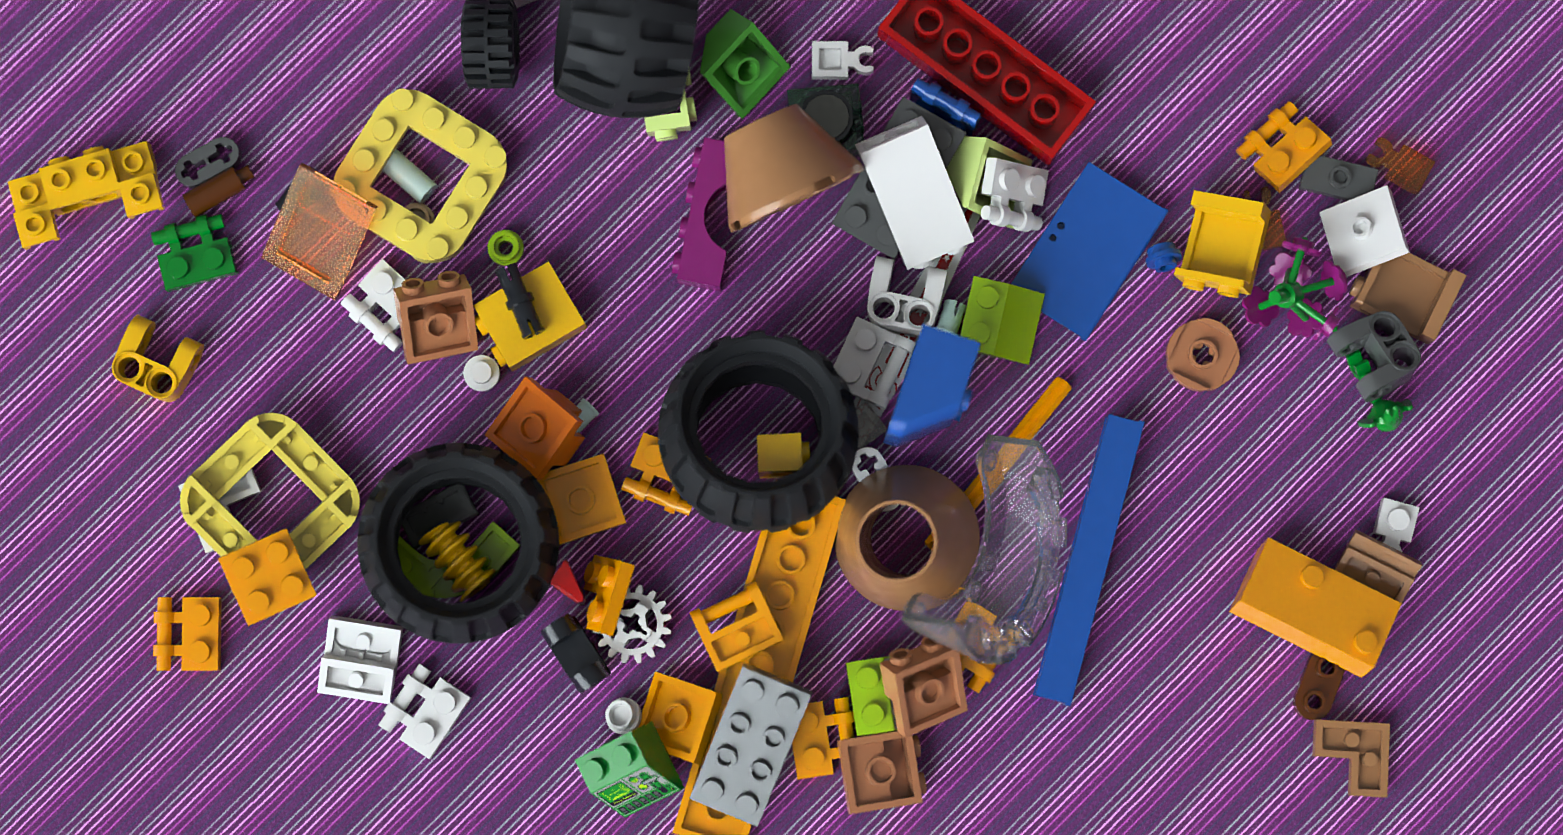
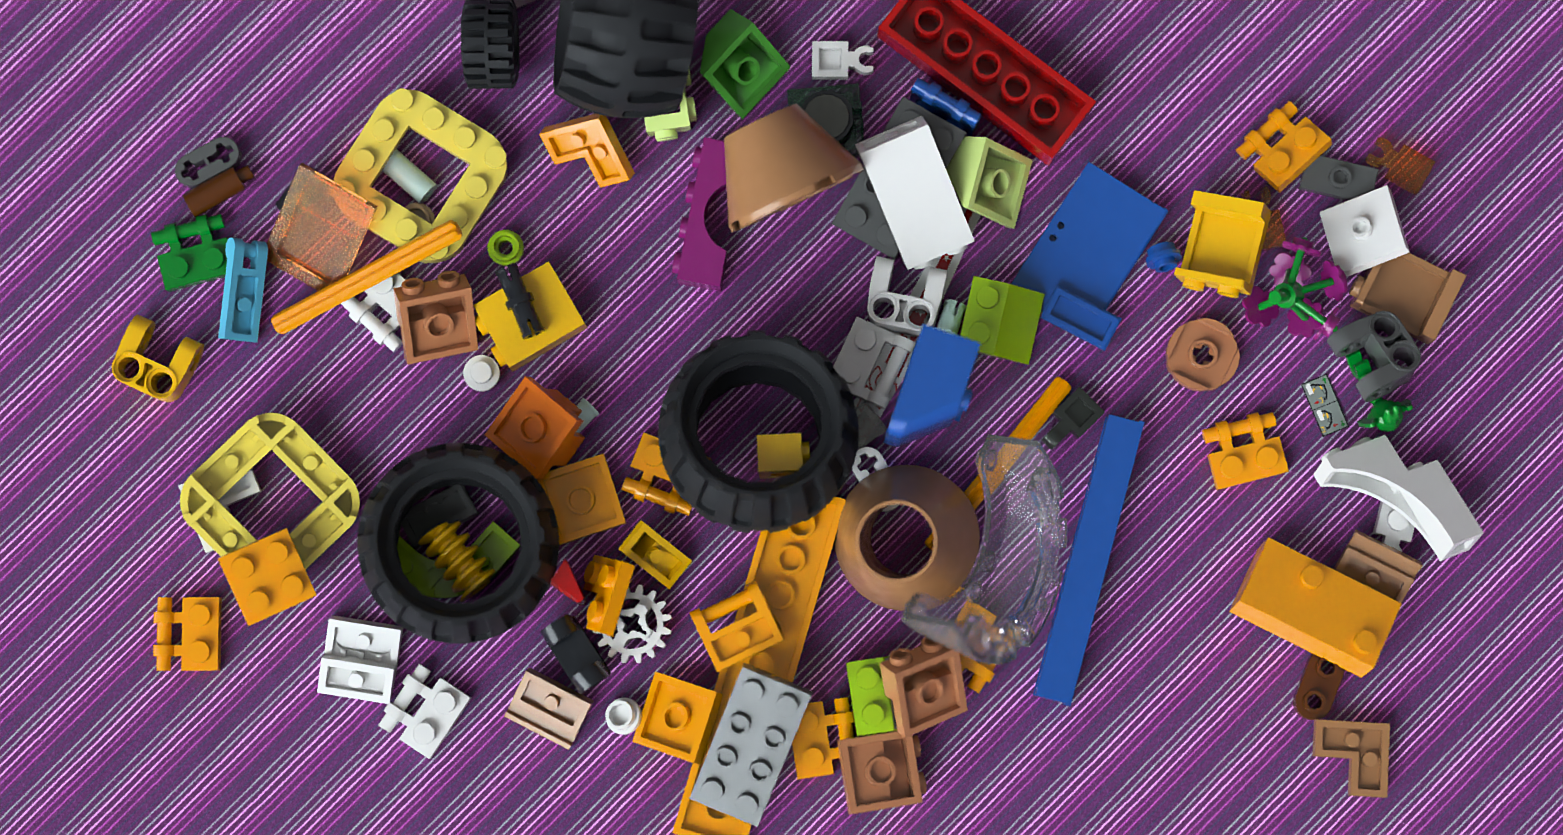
yellow bracket [7,141,165,250] -> none
green slope [575,722,684,818] -> none
white plate [981,158,1049,232] -> none
none -> medium azure plate [218,237,268,343]
none -> light orange axle [271,220,463,334]
none -> plate [504,667,594,750]
none -> light orange plate [539,113,635,187]
none -> yellow slope [618,520,692,590]
none -> blue tile [1040,285,1122,351]
none -> pearl dark grey plate [1041,387,1105,450]
none -> light orange plate [1202,412,1289,490]
none -> light grey sticker [1301,374,1349,437]
none -> white arch [1313,435,1484,561]

